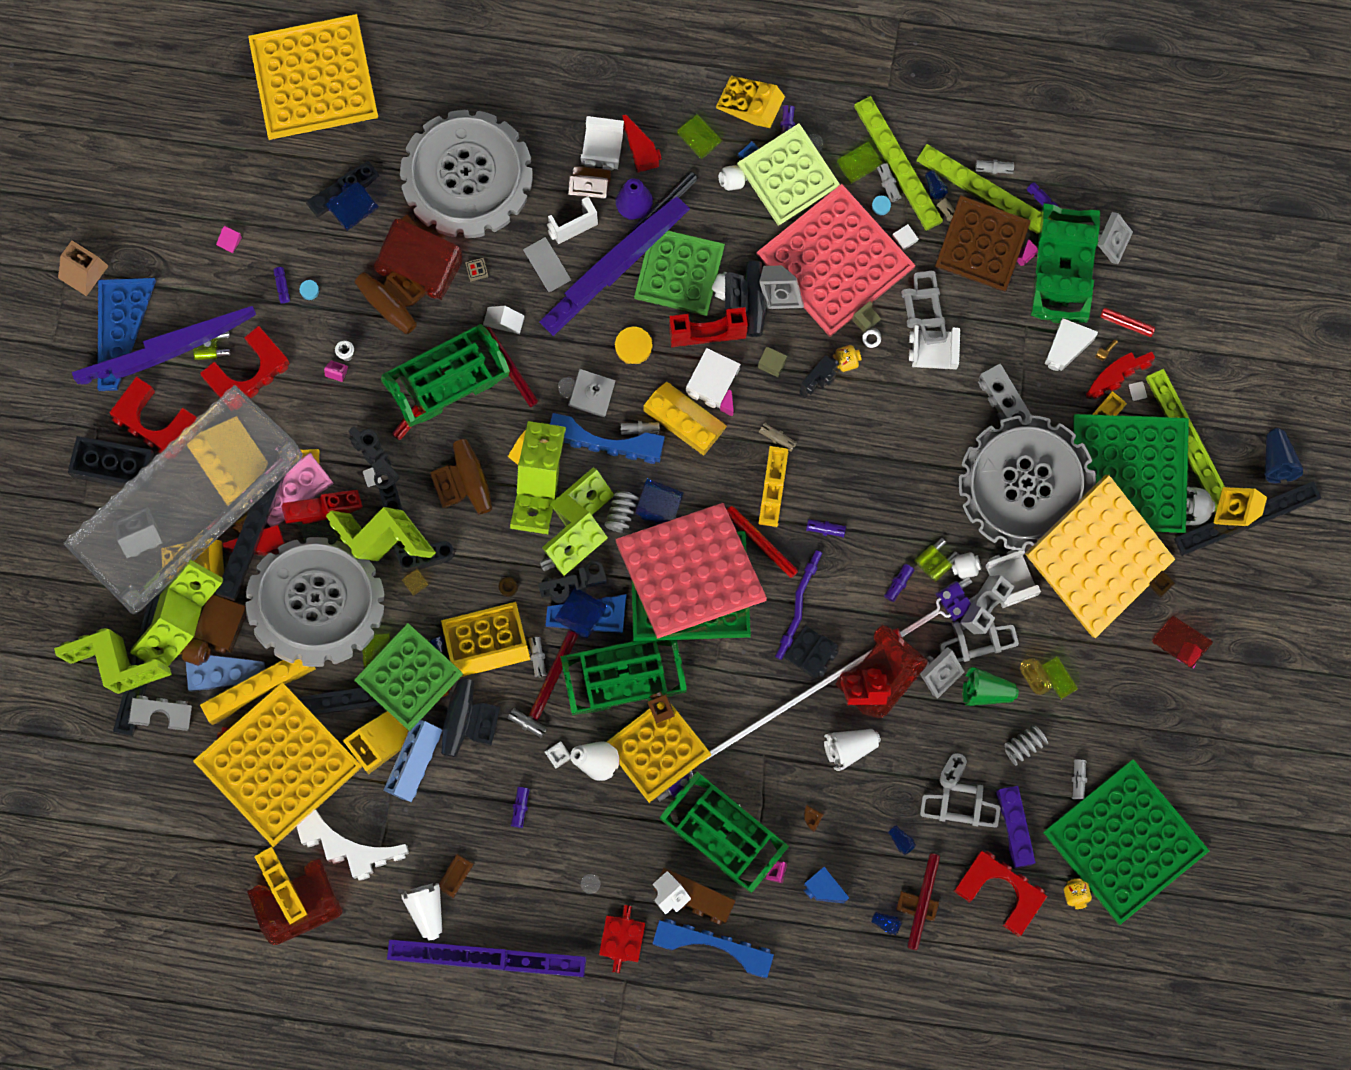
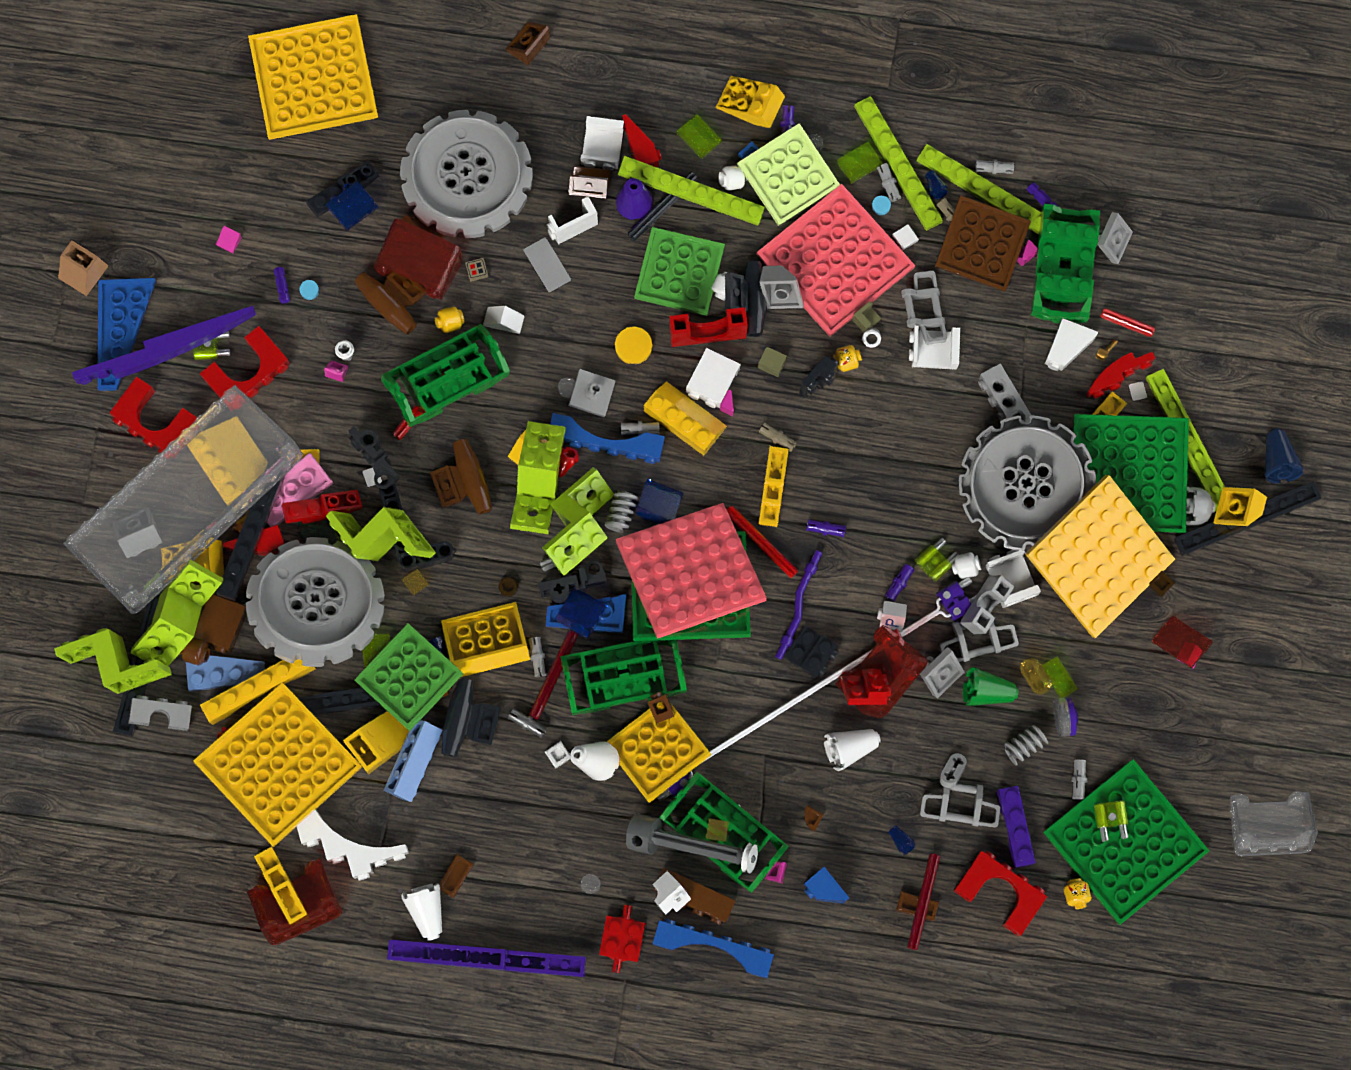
black brick [68,436,156,492] -> none
dark red axle [485,326,538,407] -> none
dark purple pin [511,787,530,828] -> none
dark purple slope [540,196,690,336] -> none
clear blue cone [871,912,902,935] -> none
none -> yellow head [435,306,464,333]
none -> reddish brown slope [506,21,550,66]
none -> red animal [558,447,579,477]
none -> lime plate [618,156,765,226]
none -> dark grey piece [626,813,758,874]
none -> clear yellow tile [706,819,729,842]
none -> white brick [877,601,907,631]
none -> clear piece [1053,697,1078,737]
none -> clear neon green piece [1094,801,1128,841]
none -> clear windscreen [1229,791,1318,856]

